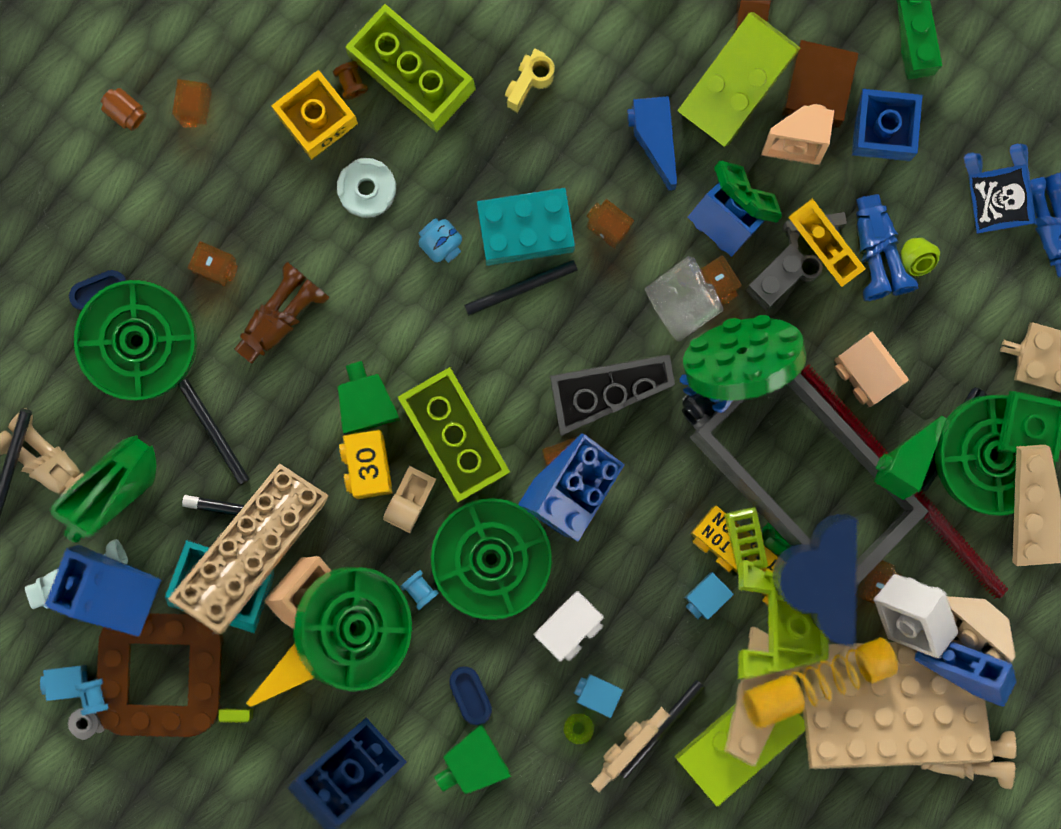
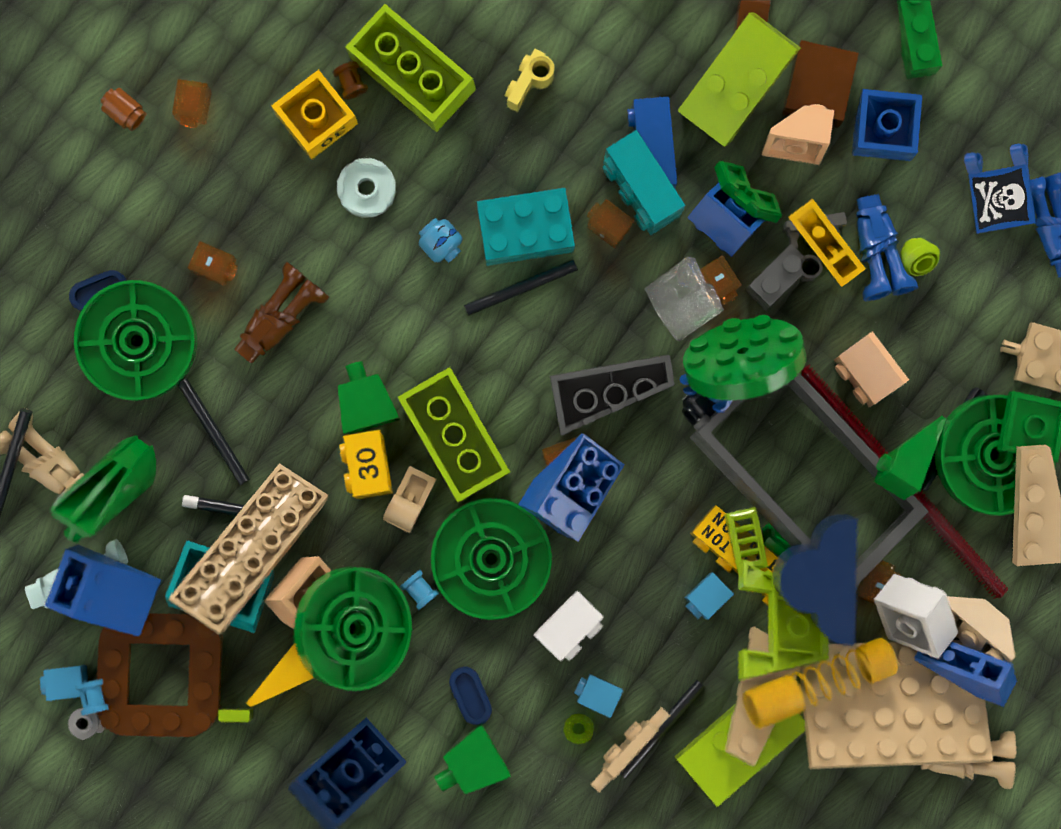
none -> teal brick [602,130,685,235]

